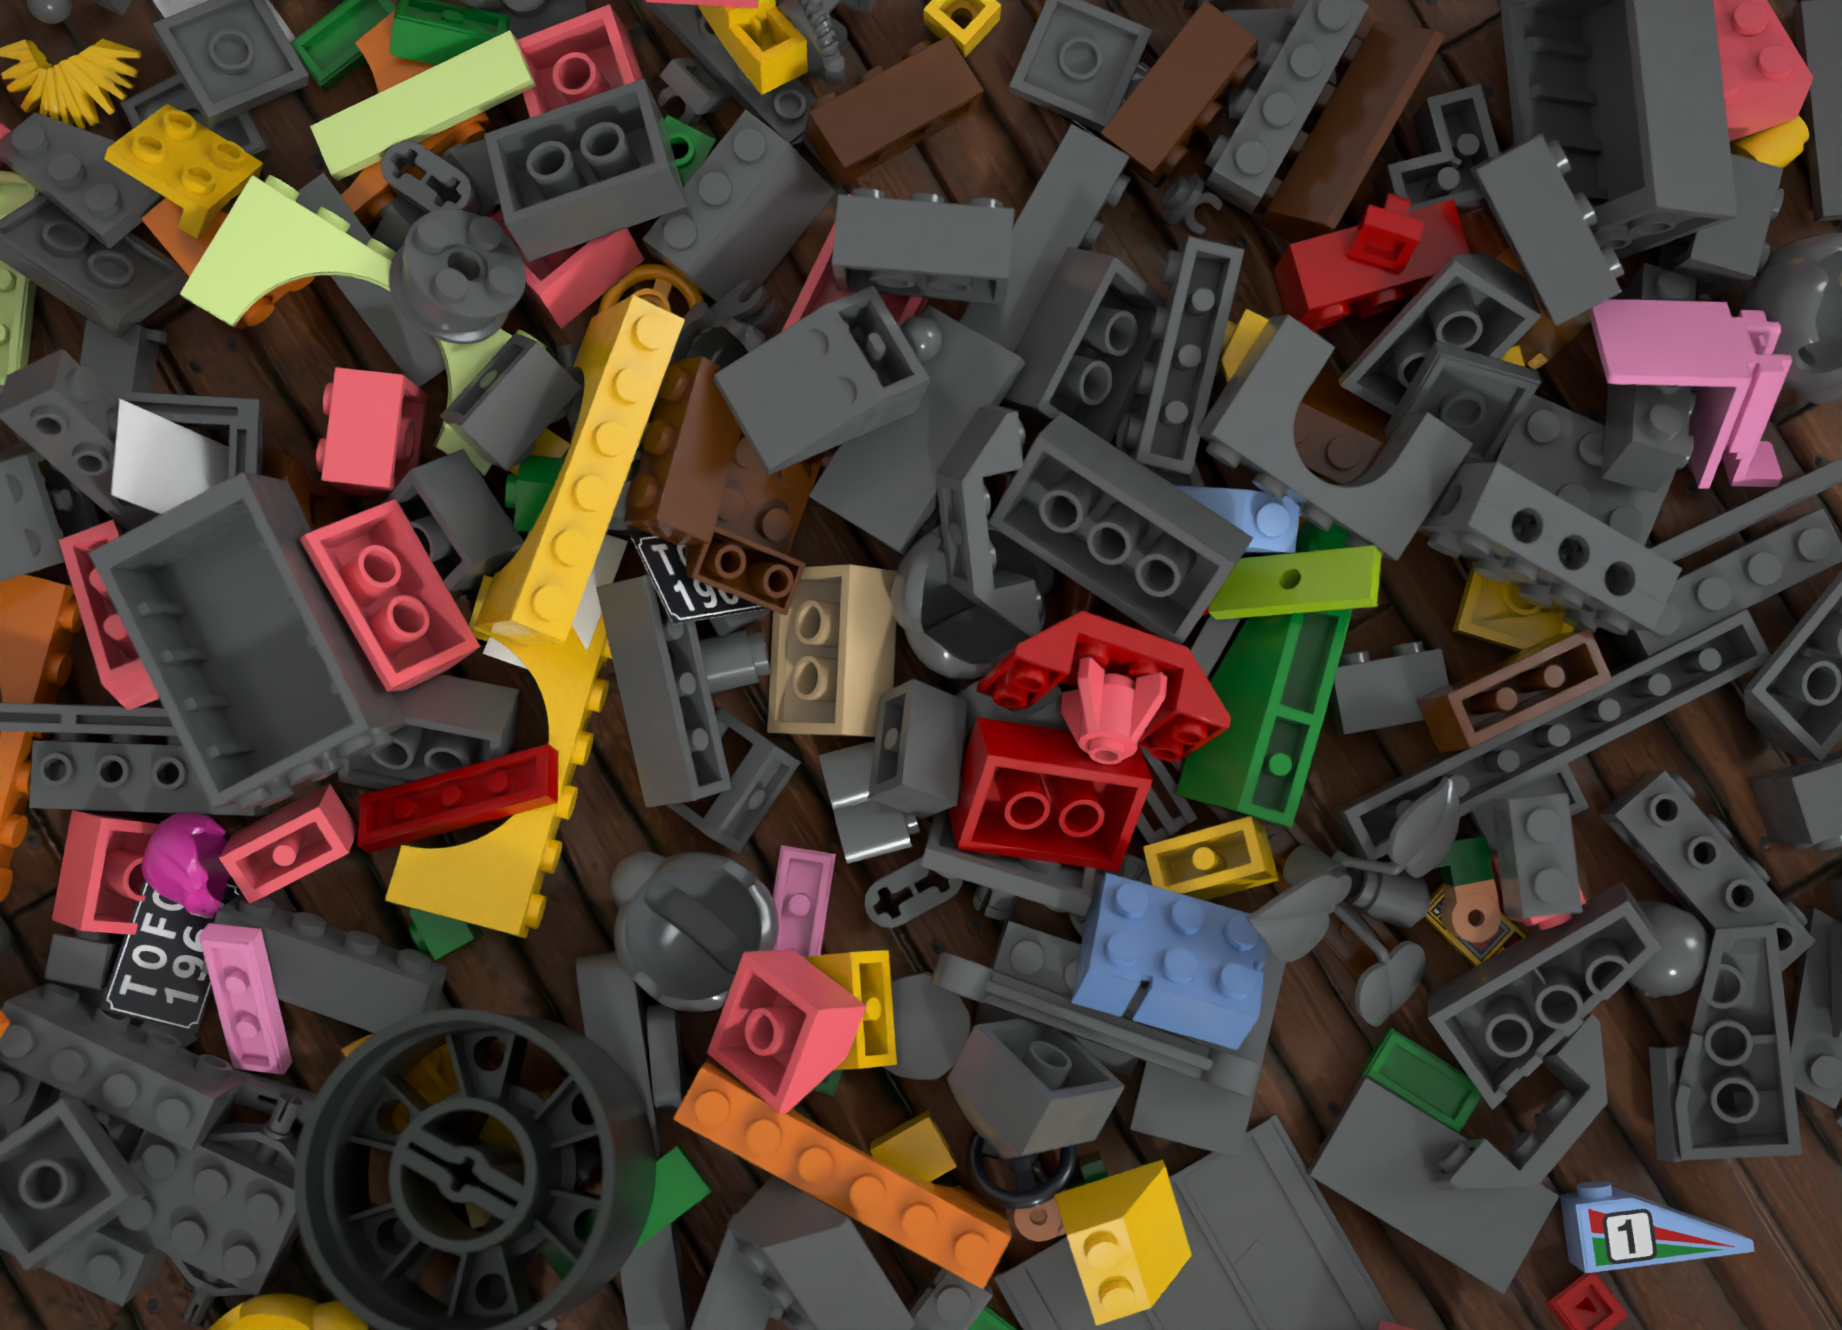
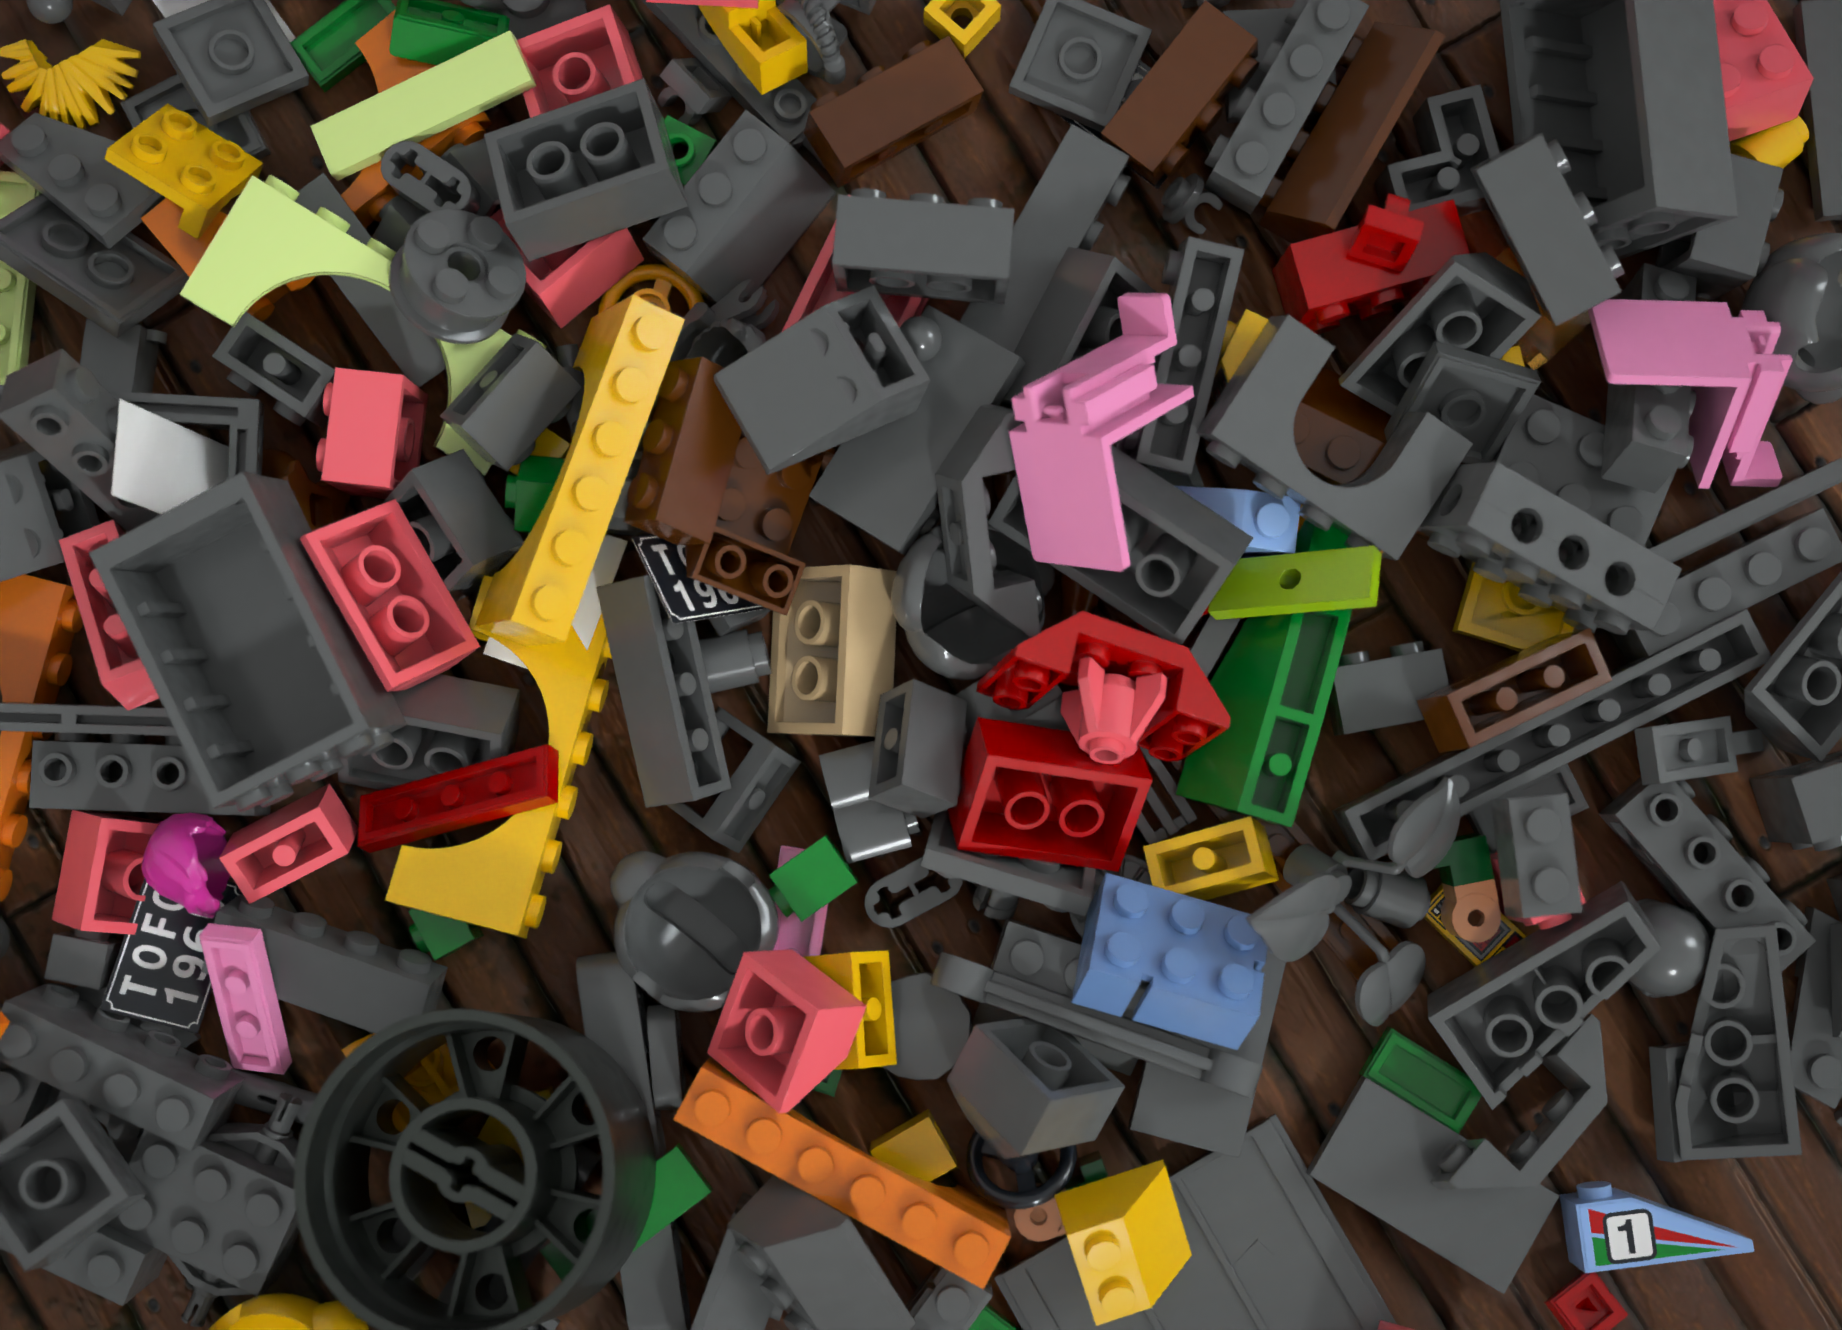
none -> dark grey brick [212,312,335,428]
none -> green brick [768,835,859,922]
none -> bright pink piece [1009,293,1194,572]
none -> dark grey hinge [1634,716,1764,785]

